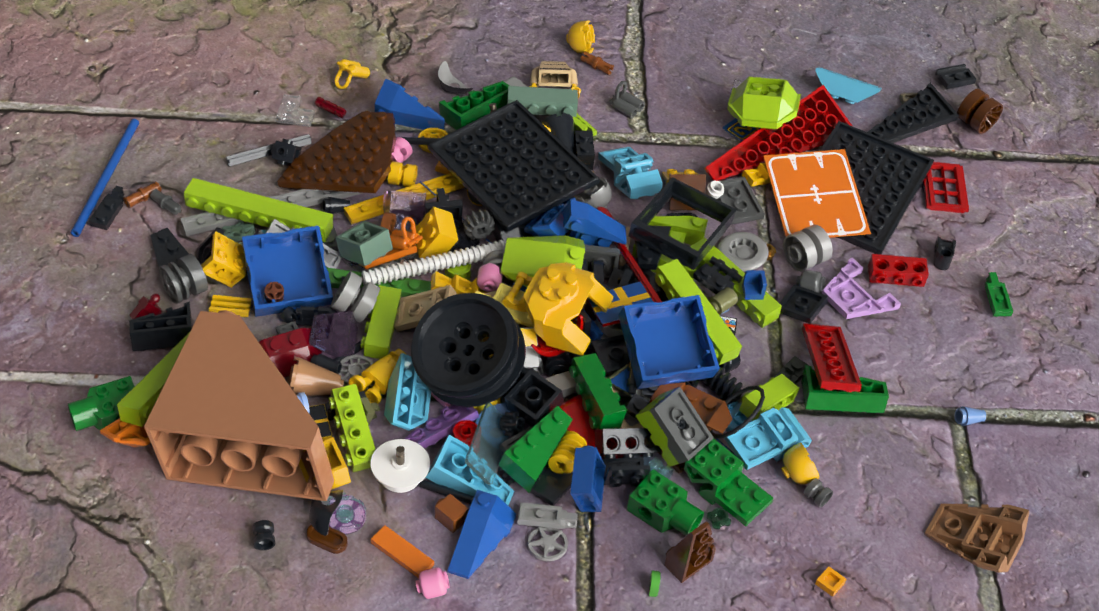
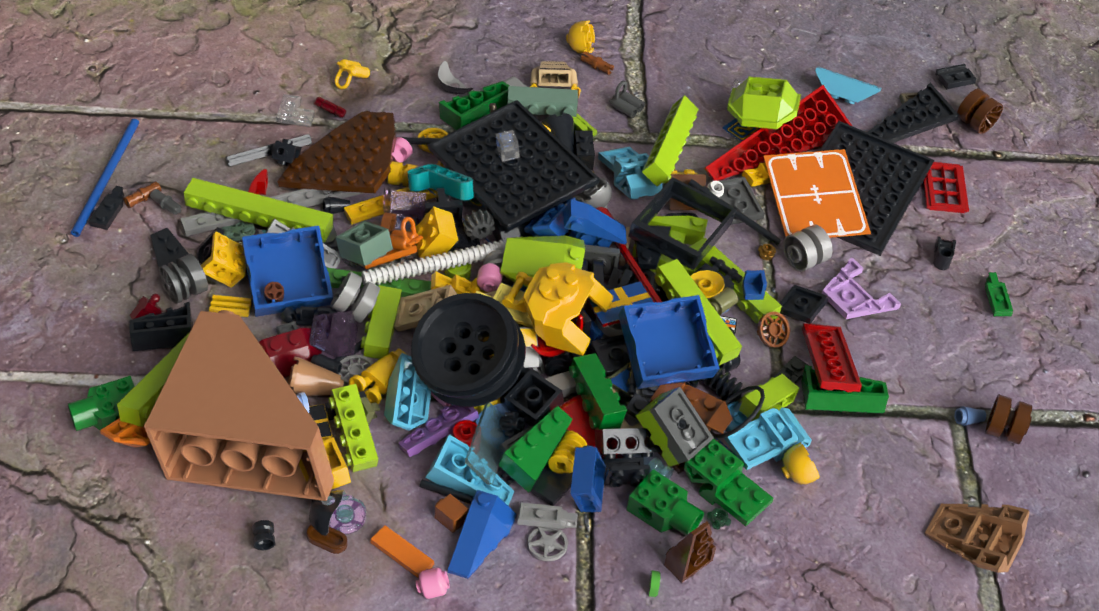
white piece [371,439,430,493] -> none
blue wedge [375,79,445,130] -> none
light grey wheel [717,232,769,271] -> none
dark grey head [796,270,825,293] -> none
dark grey wheel [804,478,833,507] -> none
light orange tile [815,567,846,597] -> none
red brick [868,254,929,287] -> none
none -> red slope [248,169,268,195]
none -> teal beam [407,164,474,200]
none -> clear brick [496,130,520,162]
none -> lime brick [642,95,699,187]
none -> black bar [688,179,781,246]
none -> yellow dish [691,270,725,298]
none -> dark orange wheel [757,312,790,348]
none -> reddish brown wheel [985,394,1032,445]

